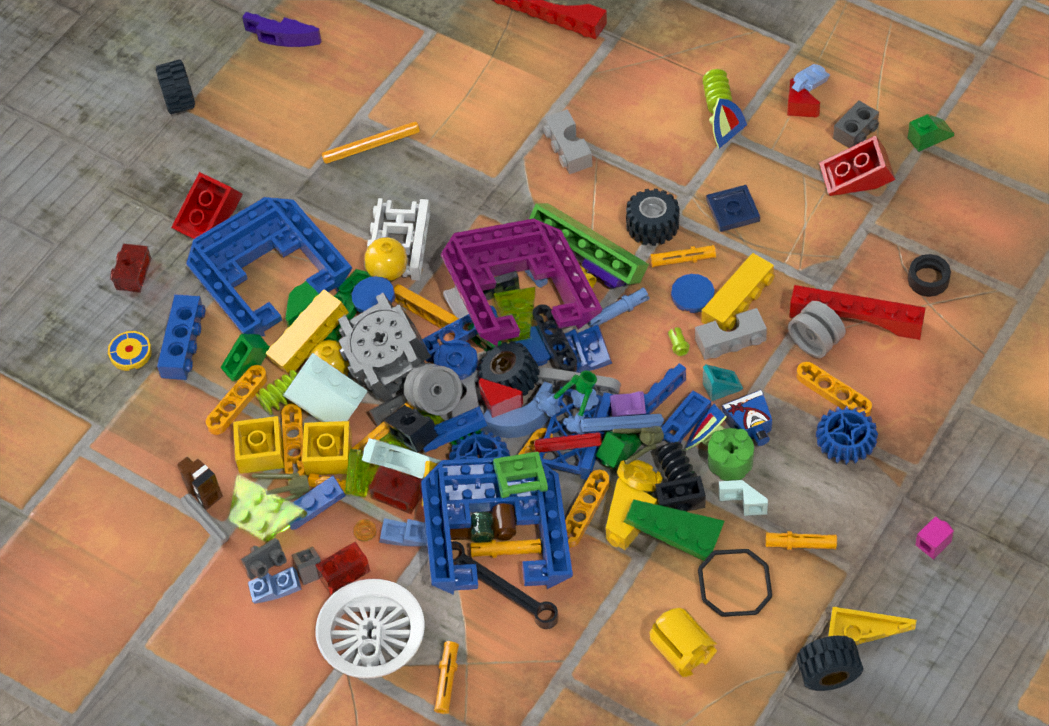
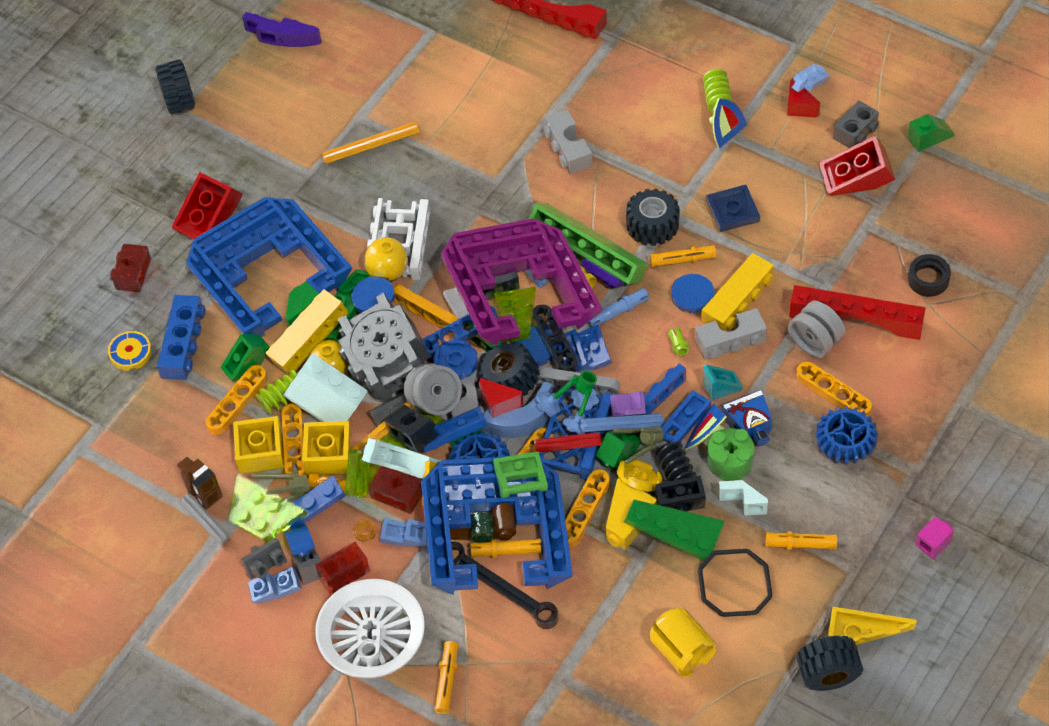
none -> blue slope [284,524,315,557]

